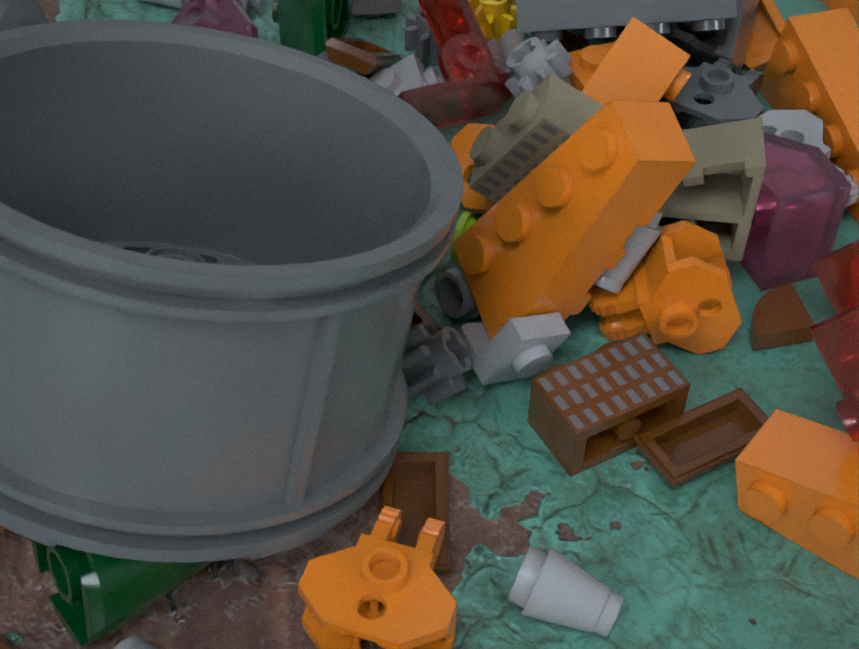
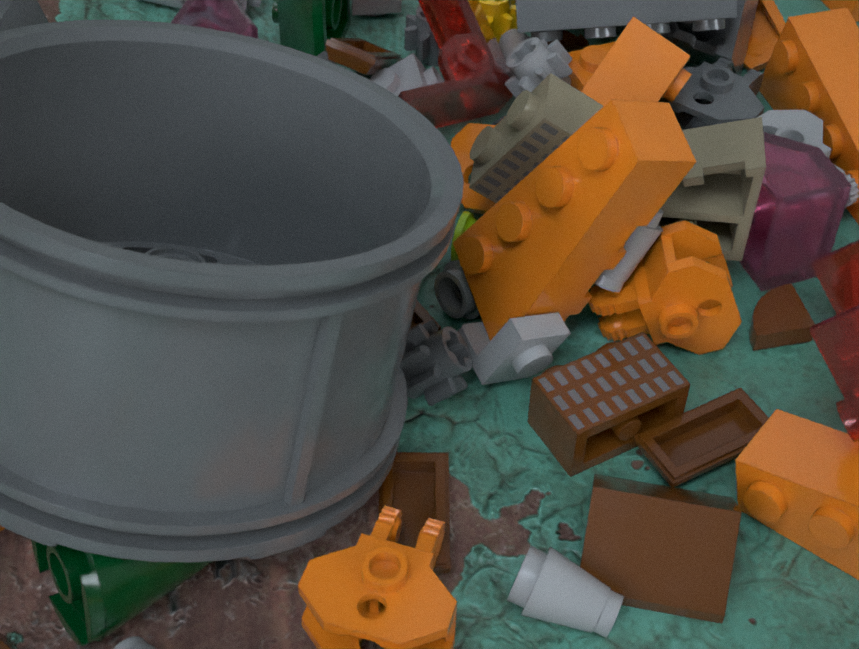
none -> reddish brown slope [580,474,742,624]

